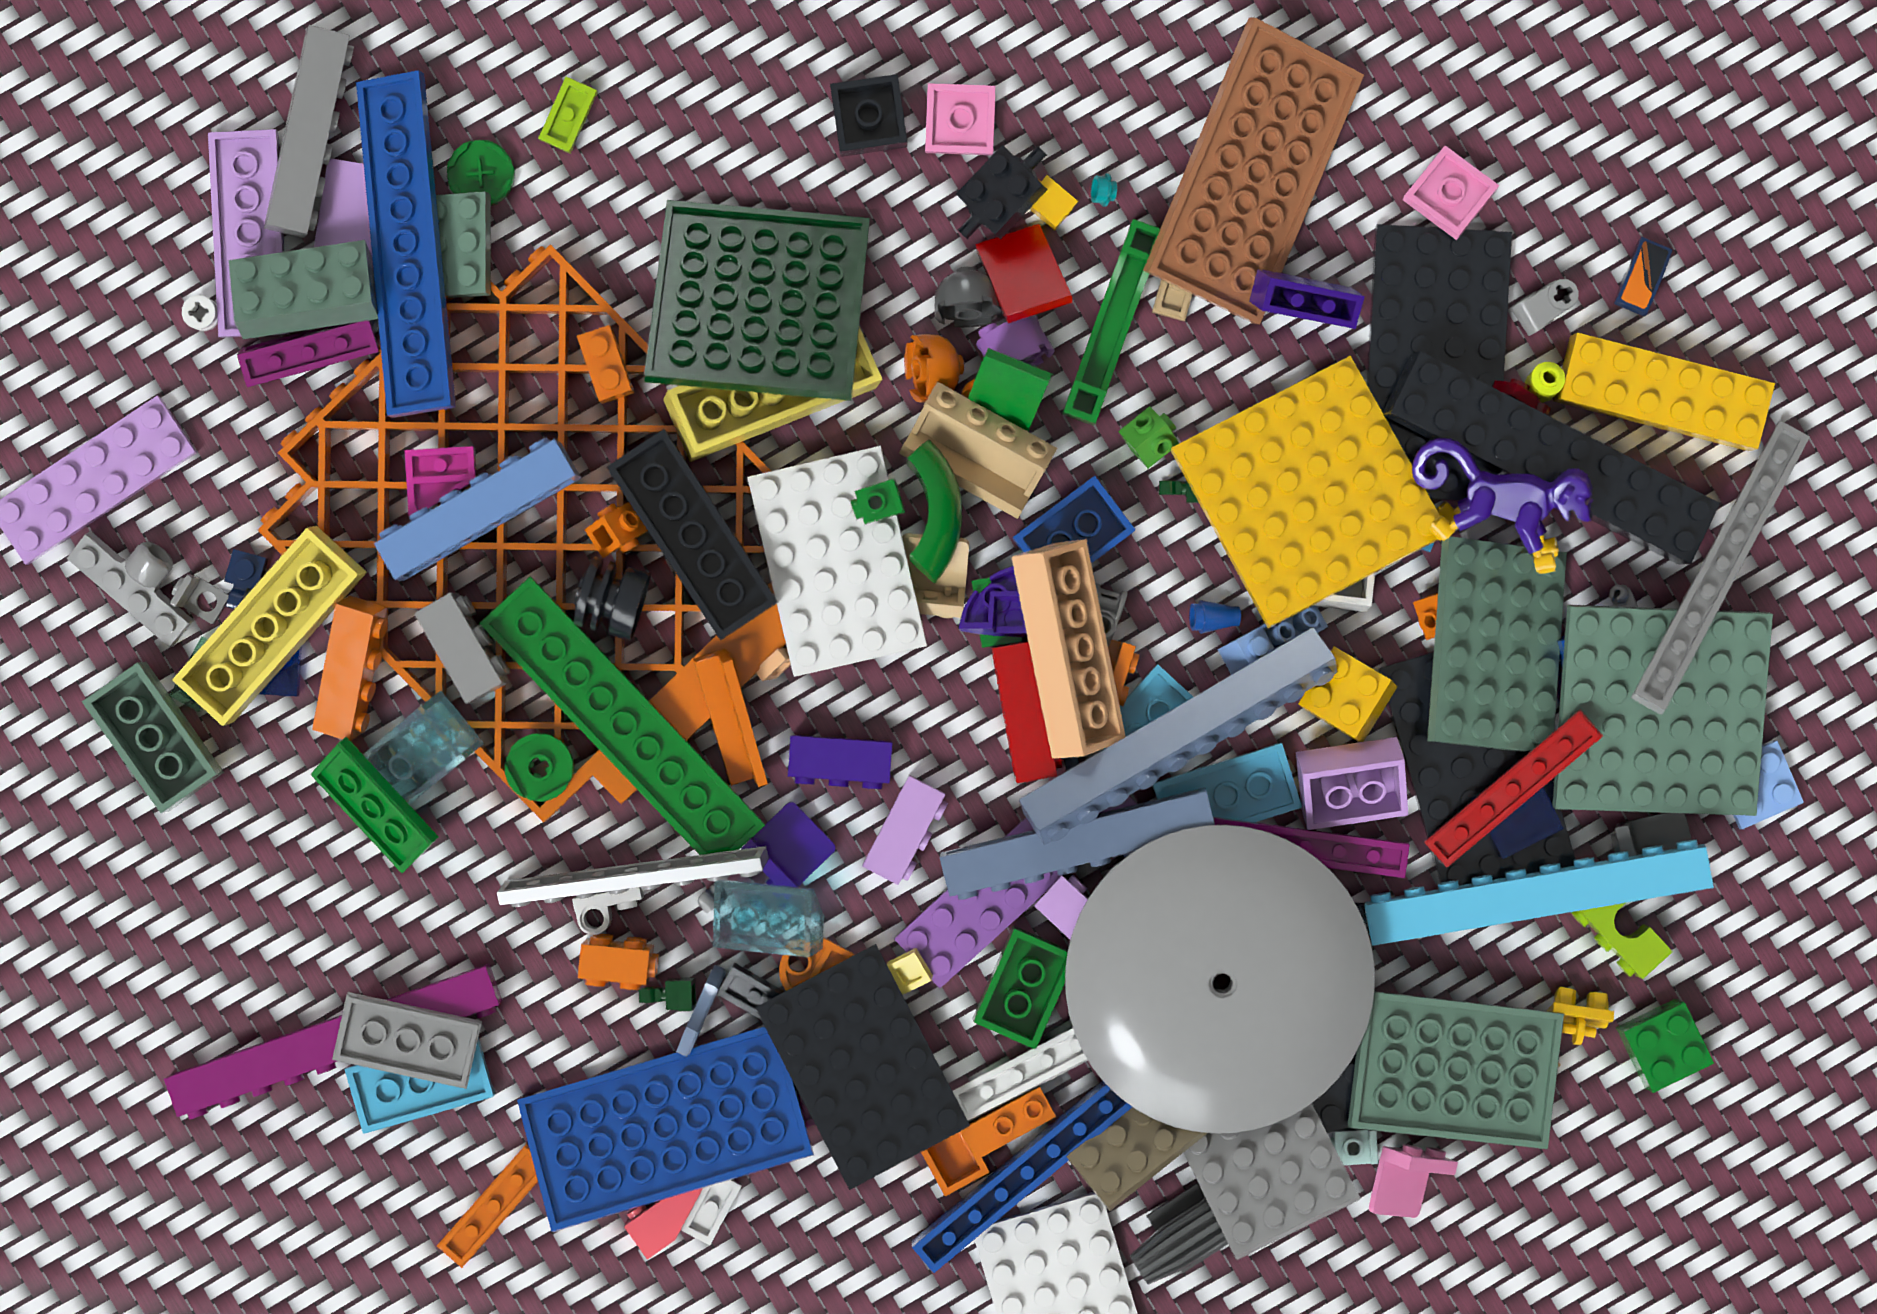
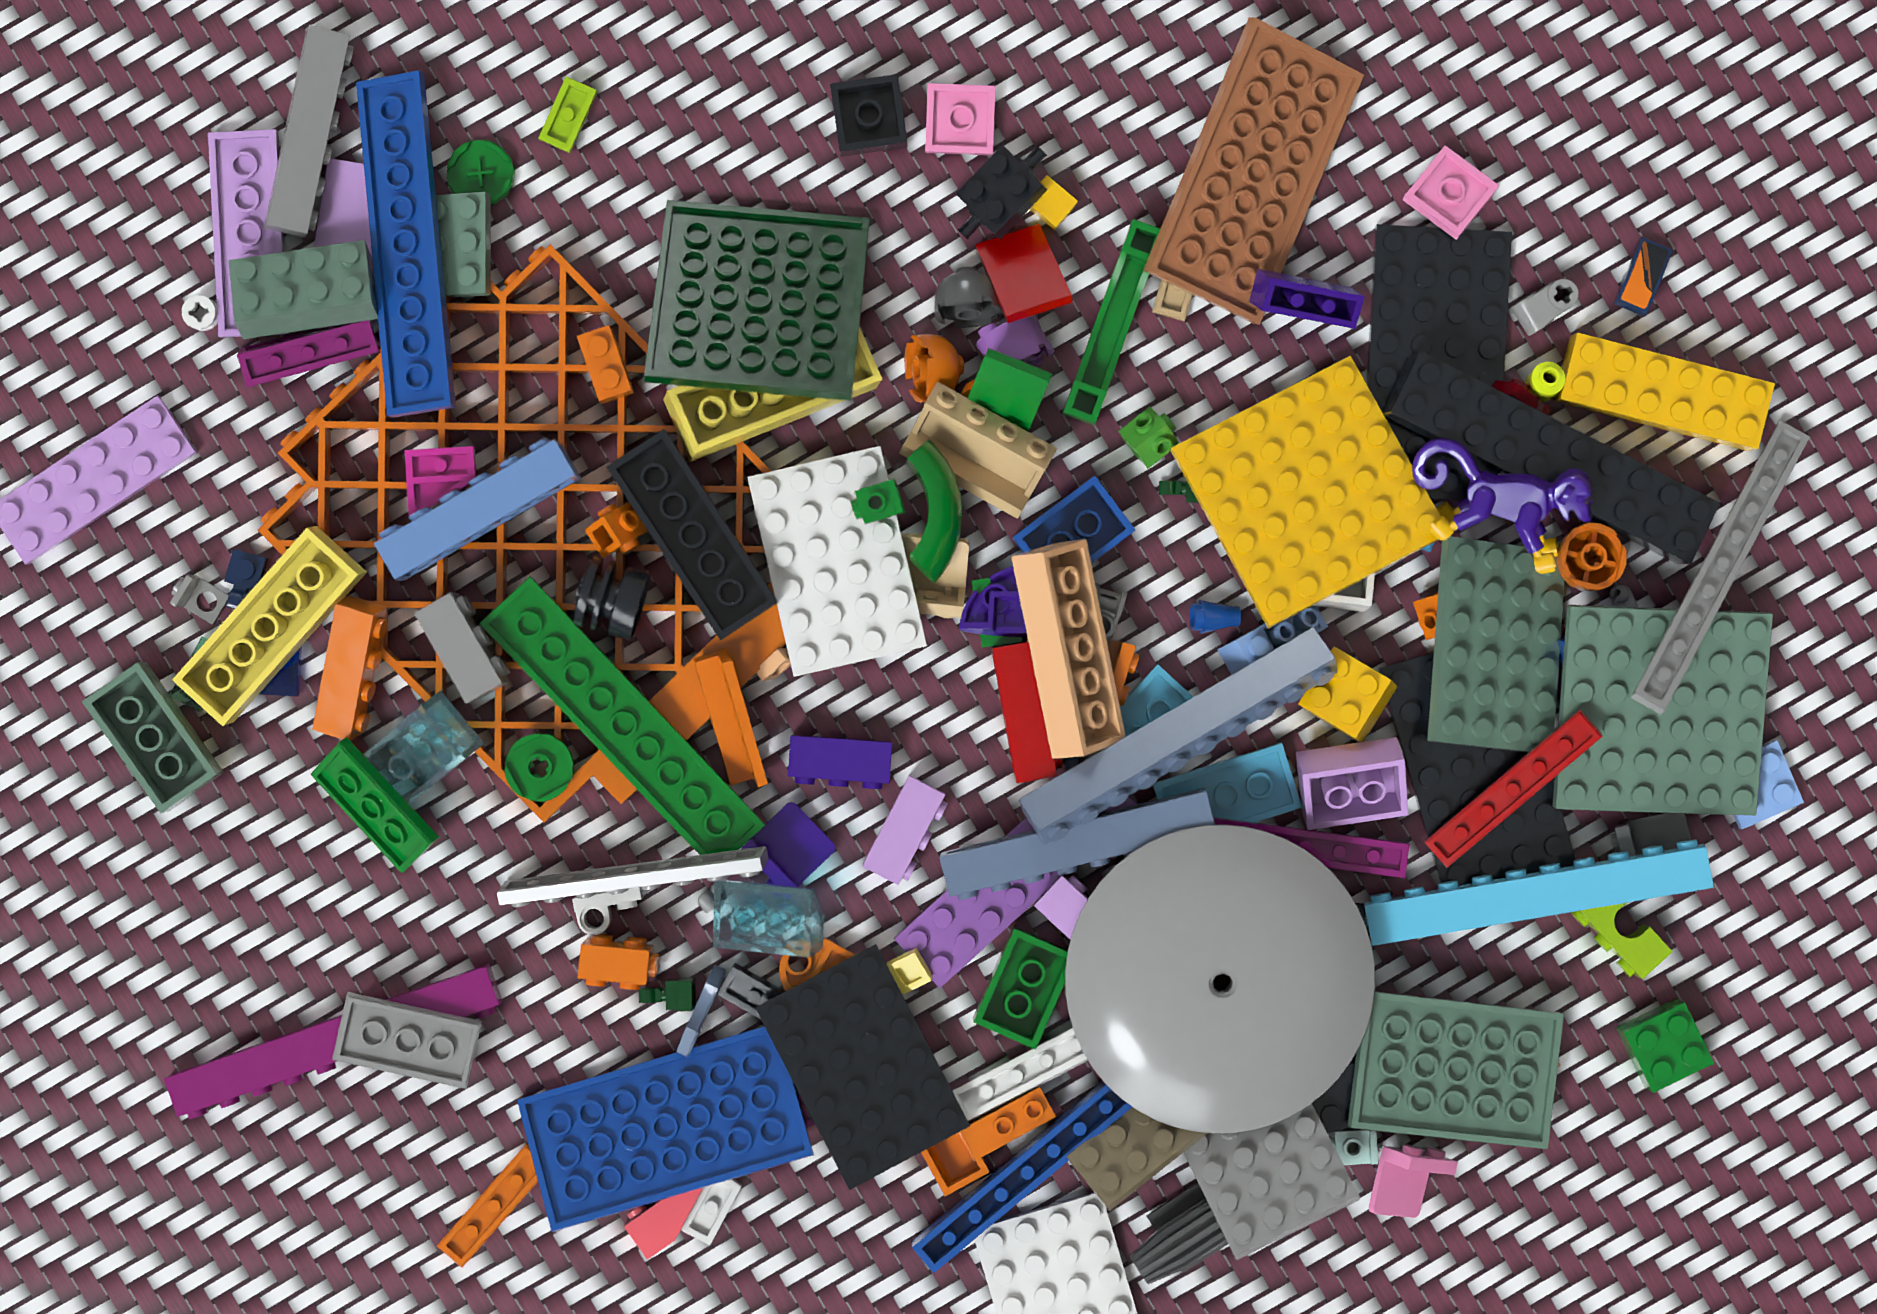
light grey plate [67,531,193,647] -> none
medium azure plate [344,1037,495,1134] -> none
teal plate [1091,173,1117,207] -> none
clear blue tile [1471,787,1564,859] -> none
yellow hips [1547,987,1614,1045] -> none
none -> orange cylinder [1556,523,1627,591]

